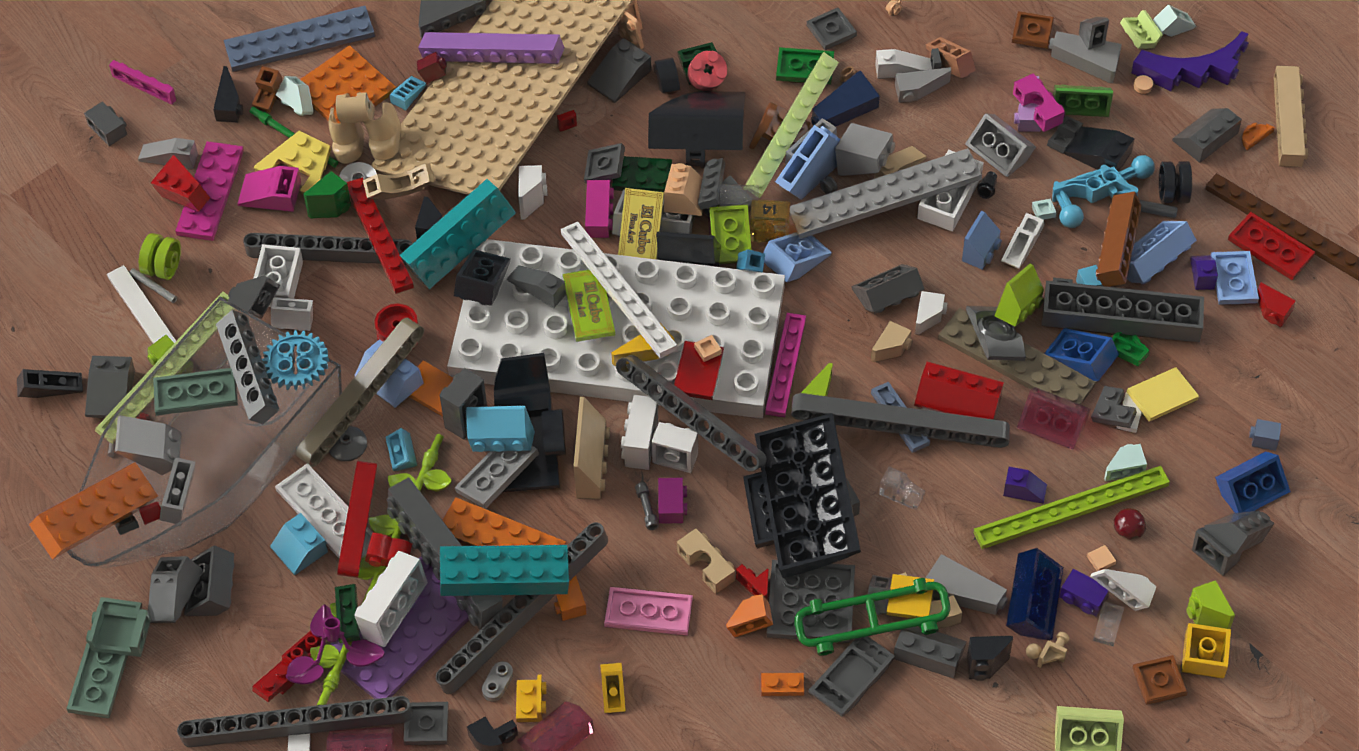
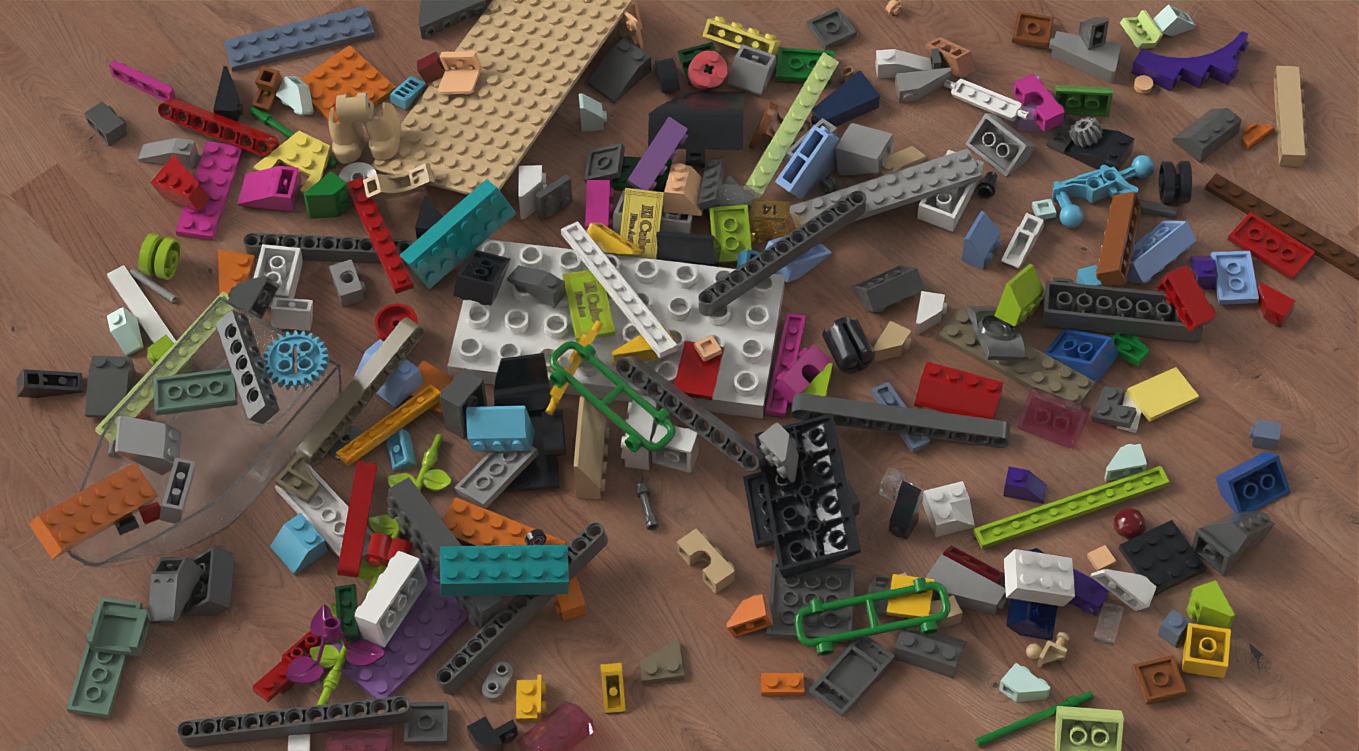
medium lavender brick [418,32,565,64] -> none
red tile [557,110,577,132] -> none
bright pink tile [604,587,693,636] -> none
magenta brick [658,478,687,524] -> none
red slope [736,564,769,600] -> none
black slope [967,636,1013,681] -> none
none -> light aqua slope [107,307,144,357]
none -> red beam [158,98,279,156]
none -> orange wing [218,249,256,295]
none -> dark tan wing [275,453,320,504]
none -> light grey brick [329,260,366,307]
none -> light orange tile [336,385,441,466]
none -> light nougat bracket [438,51,482,94]
none -> black tile [525,529,547,545]
none -> dark grey plate [535,174,572,221]
none -> yellow plate [545,320,603,415]
none -> green bar [549,341,676,452]
none -> light aqua slope [579,93,607,132]
none -> yellow slope [586,223,644,254]
none -> medium lavender brick [626,117,688,191]
none -> dark tan wing [639,639,684,684]
none -> dark grey beam [698,190,867,316]
none -> light yellow brick [702,16,781,56]
none -> light grey slope [727,44,776,96]
none -> light grey slope [758,422,799,483]
none -> dark pink arch [773,344,831,403]
none -> black cylinder [822,316,874,374]
none -> black slope [889,481,922,540]
none -> white slope [922,481,975,537]
none -> dark red plate [943,545,1005,585]
none -> white plate [944,79,1030,122]
none -> green bar [975,691,1094,747]
none -> light aqua slope [999,663,1051,702]
none -> white brick [1004,549,1075,606]
none -> light grey gear [1069,116,1103,148]
none -> black plate [1119,520,1206,597]
none -> red wedge [1155,265,1216,332]
none -> sand blue brick [1158,610,1190,647]

